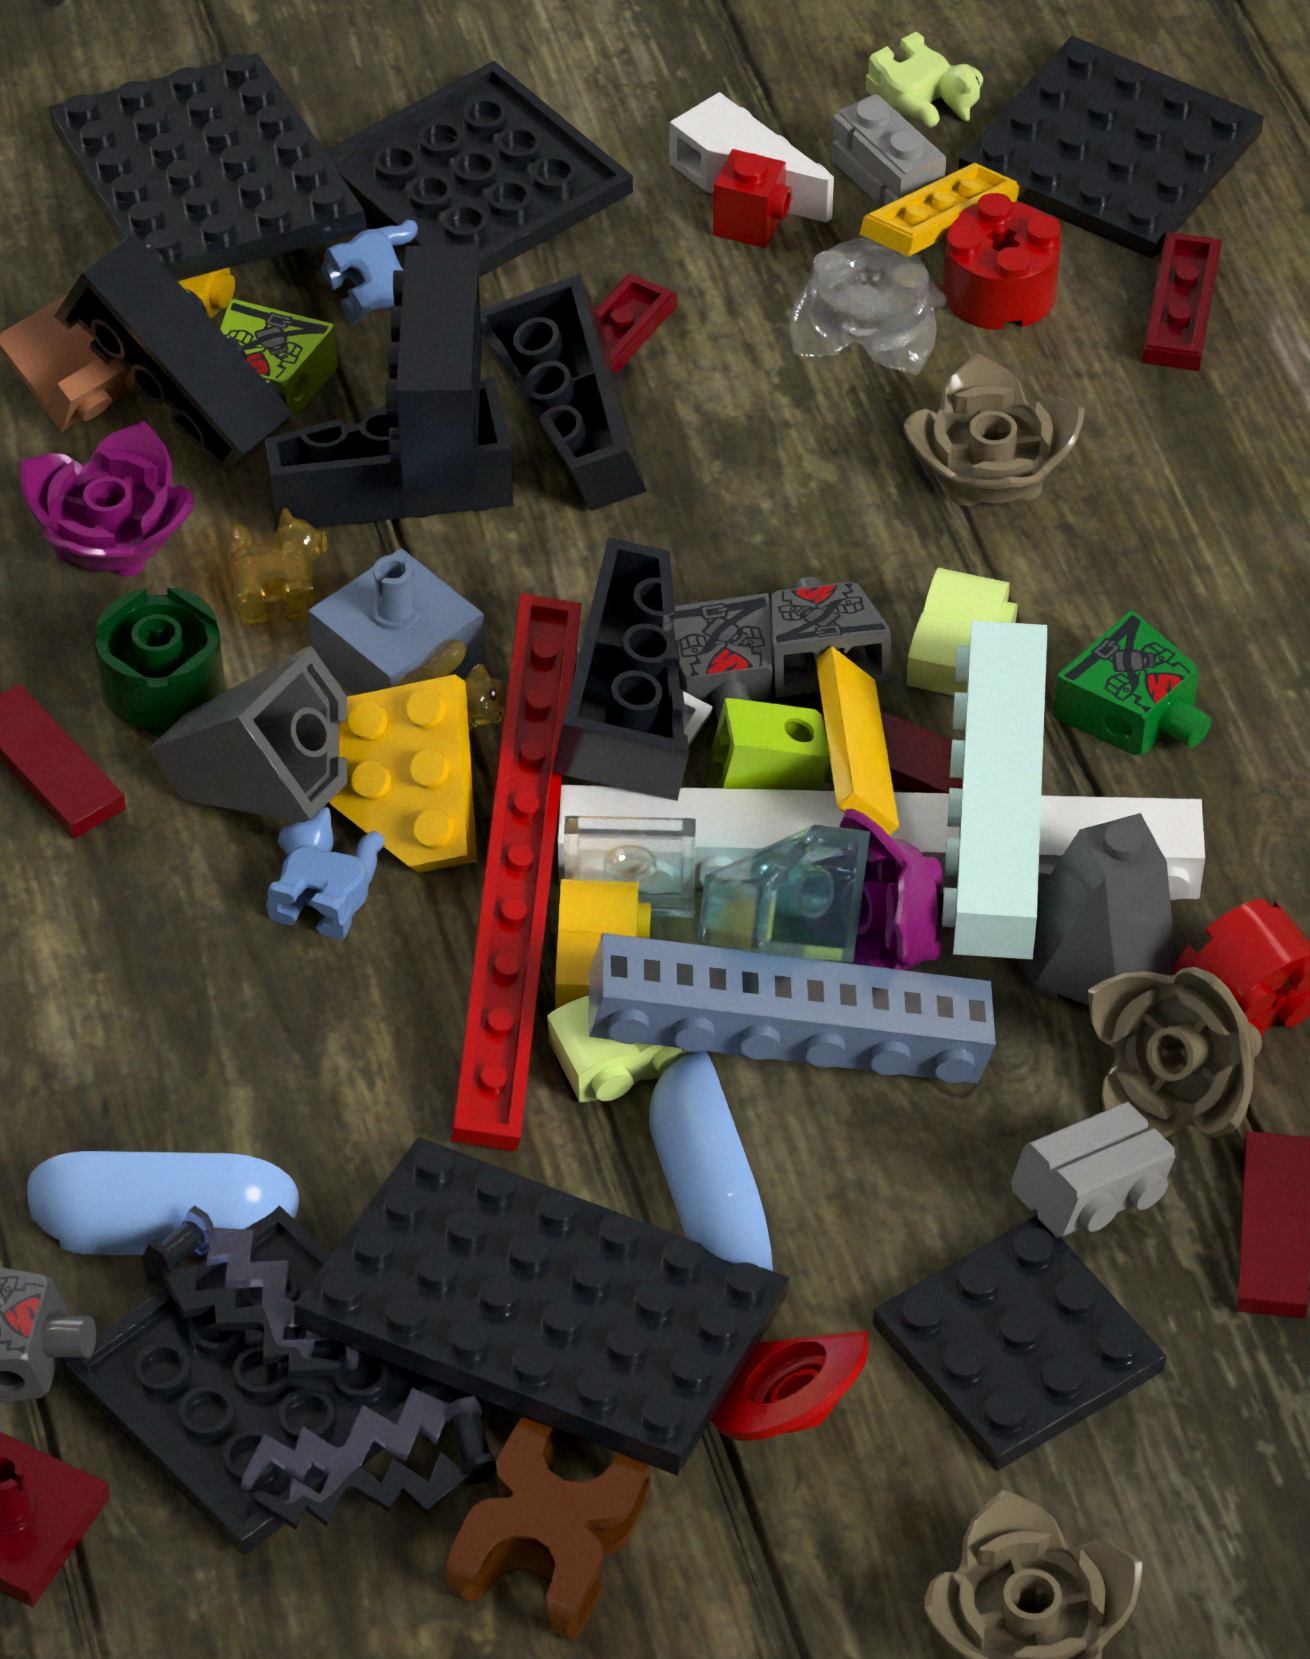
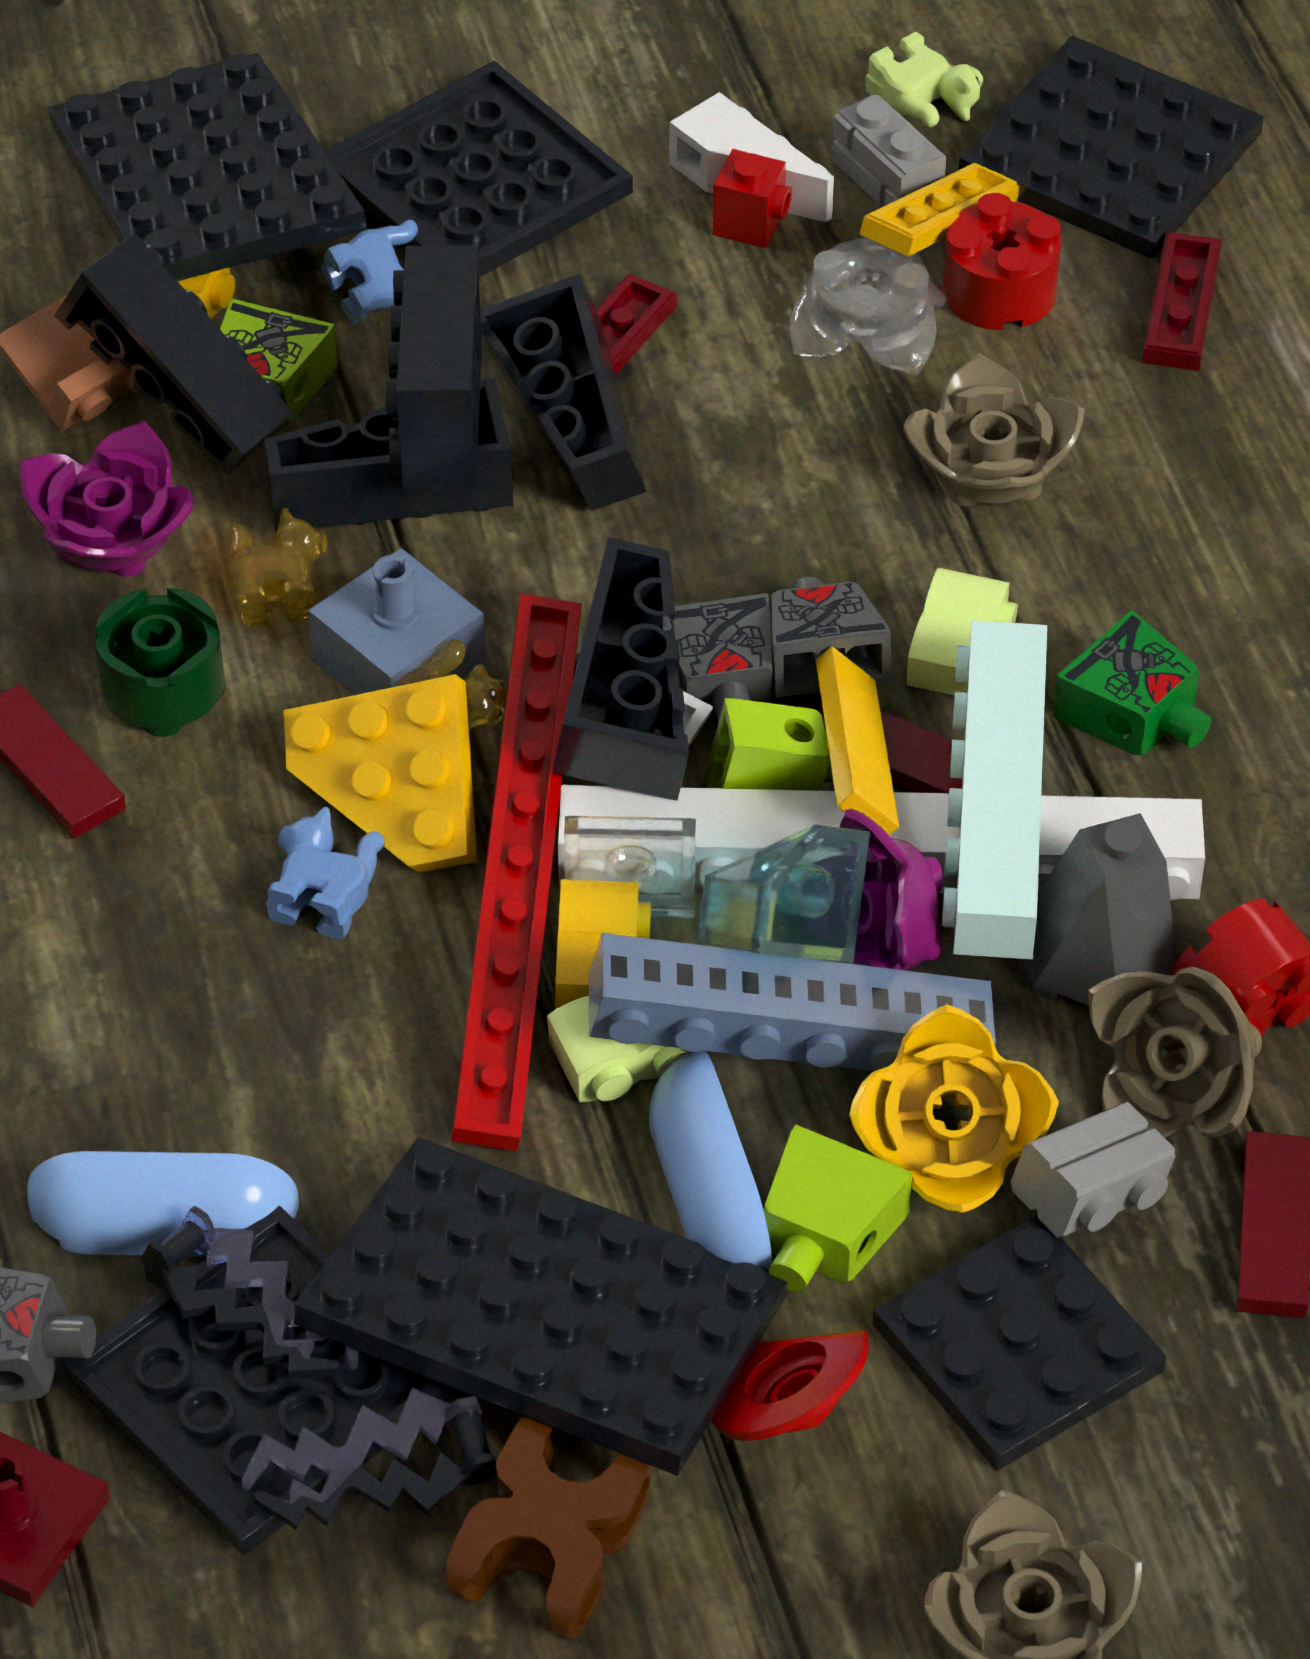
dark grey slope [148,646,347,822] -> none
none -> lime torso [764,1124,913,1292]
none -> yellow brick [849,1004,1059,1213]

